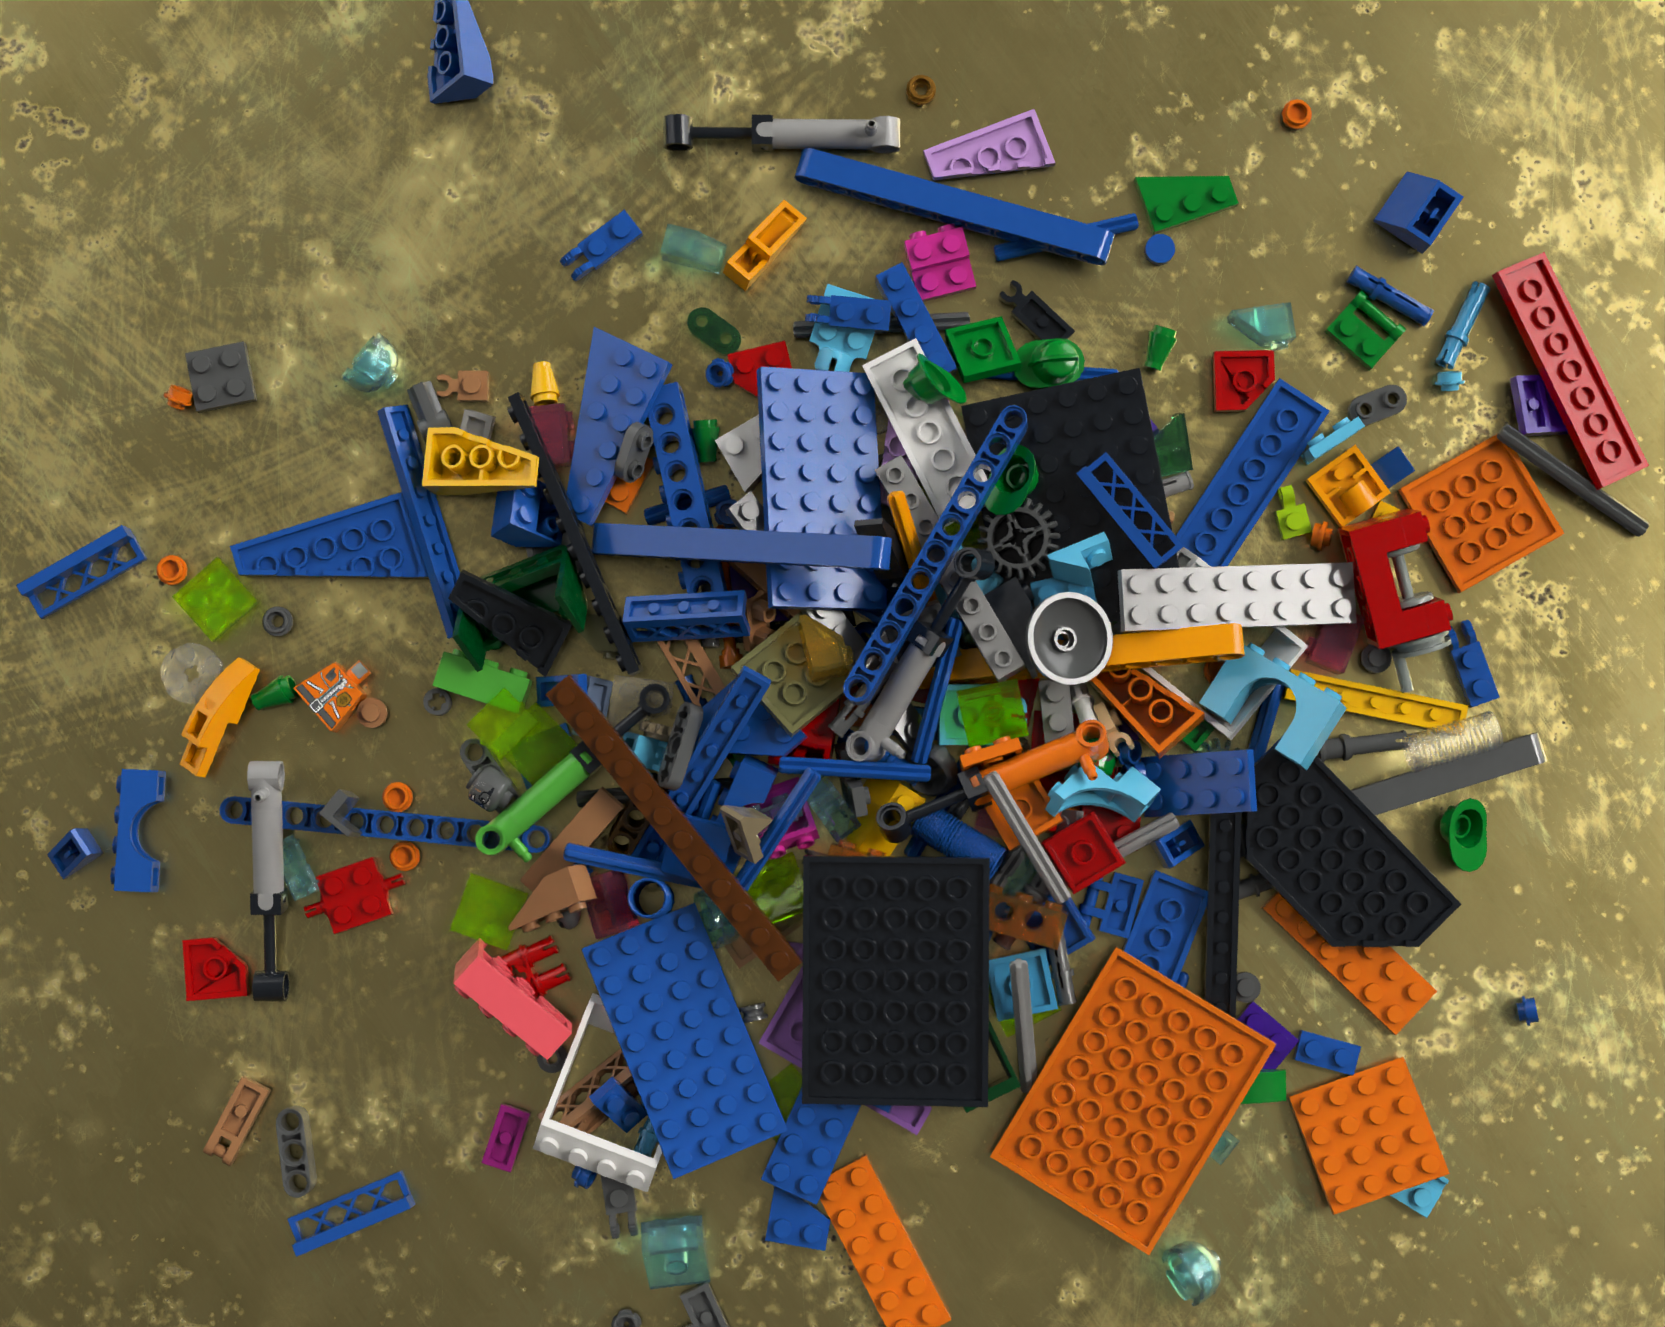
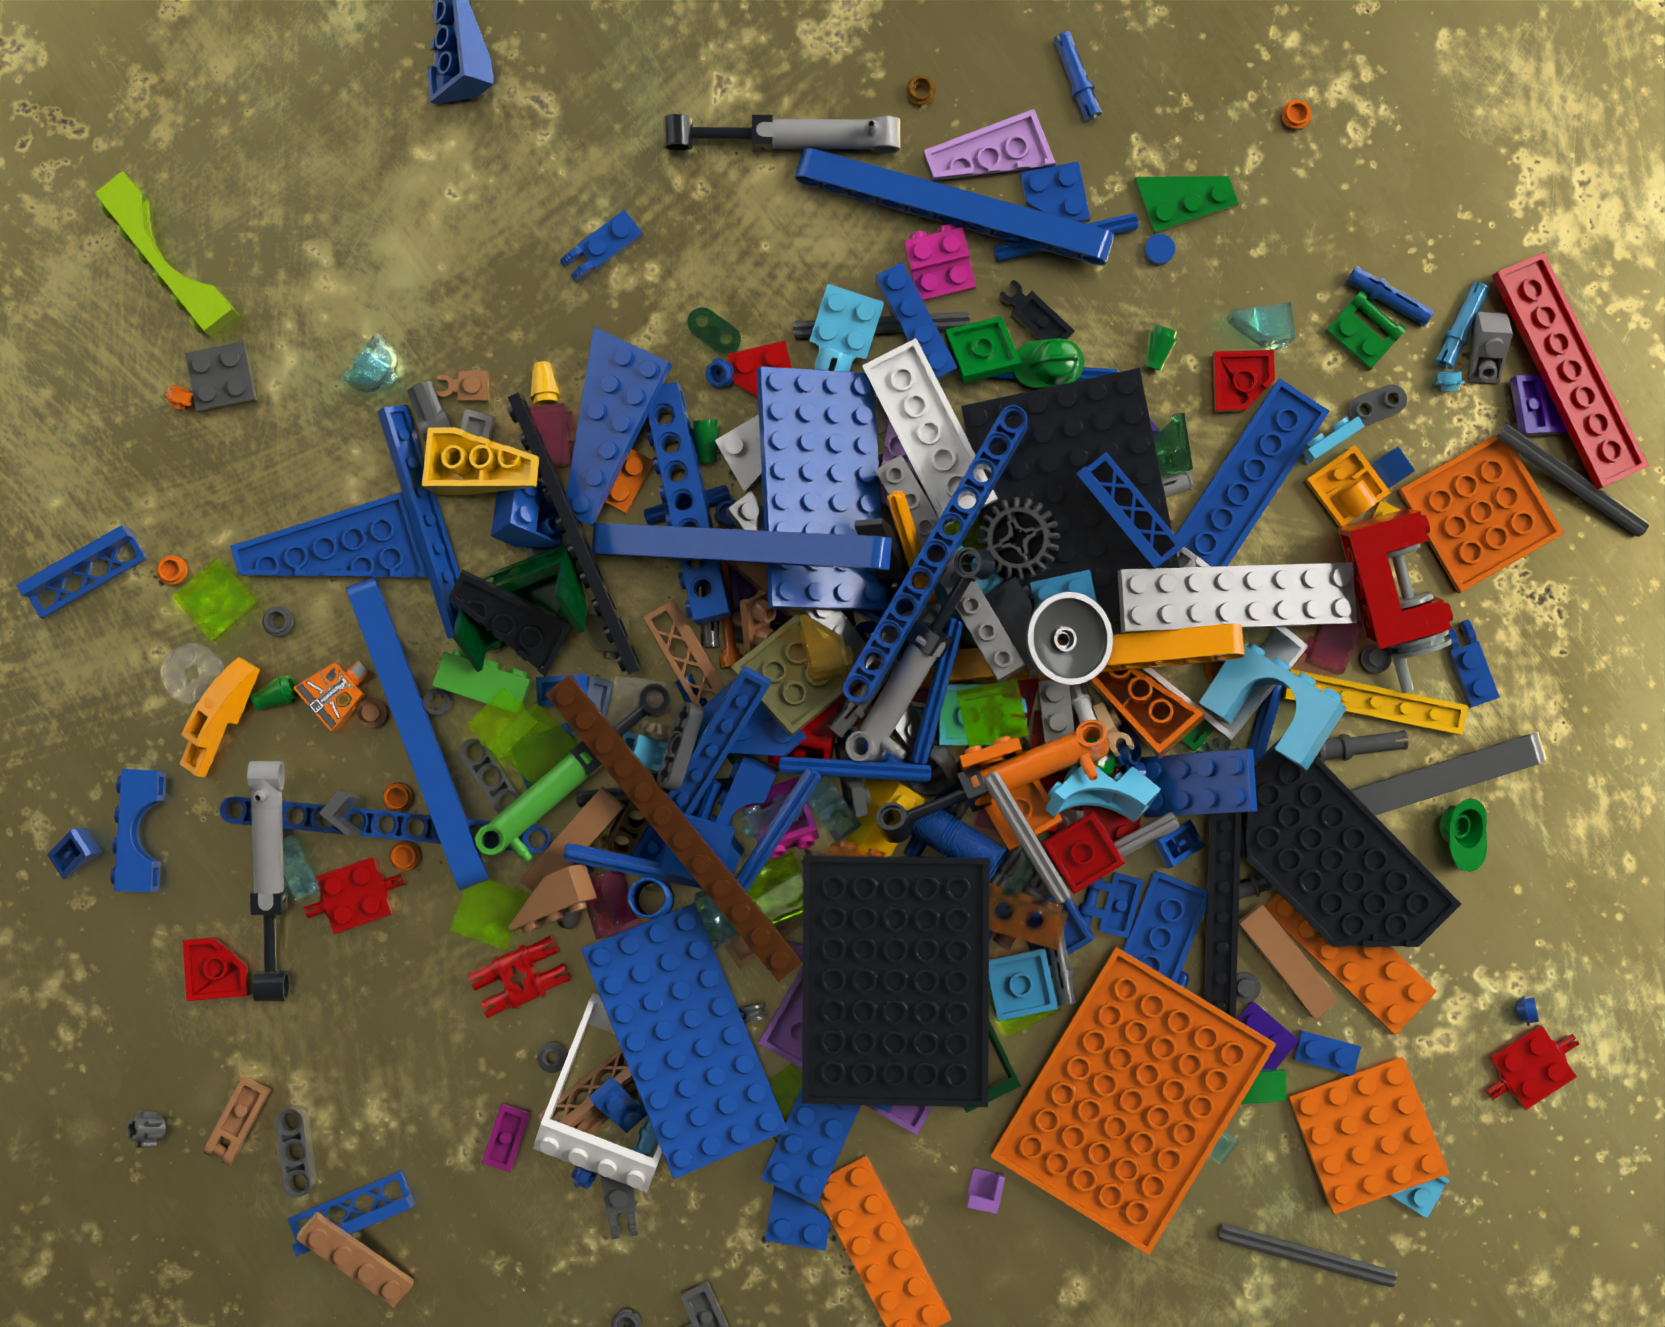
coral wedge [453,938,572,1060] -> none
dark grey head [466,766,514,812] -> none
dark grey plate [615,422,654,483] -> none
blue fence [622,590,751,642] -> none
clear light blue slope [641,1215,711,1289] -> none
clear light blue slope [660,224,727,274] -> none
dark tan slope [720,805,773,864] -> none
light orange slope [723,199,807,291] -> none
blue hinge [805,295,891,332] -> none
green piece [903,353,967,404] -> none
green piece [985,445,1039,515] -> none
light grey axle [1009,958,1038,1093] -> none
medium azure slope [1047,532,1113,587] -> none
clear light blue cylinder [1162,1241,1221,1306] -> none
lime plate [1274,485,1313,540] -> none
orange plate [1310,521,1333,551] -> none
blue slope [1373,171,1464,254] -> none
clear piece [1402,711,1503,773] -> none
none -> lime arch [94,171,239,337]
none -> dark grey gear [127,1111,166,1148]
none -> medium nougat plate [296,1212,414,1307]
none -> blue beam [346,577,489,891]
none -> medium lavender panel [966,1168,1005,1214]
none -> blue plate [1020,161,1091,223]
none -> blue pin [1053,31,1102,121]
none -> dark grey axle [1218,1224,1397,1287]
none -> medium nougat slope [1238,903,1339,1020]
none -> light grey slope [1469,312,1513,384]
none -> red plate [1486,1025,1580,1110]

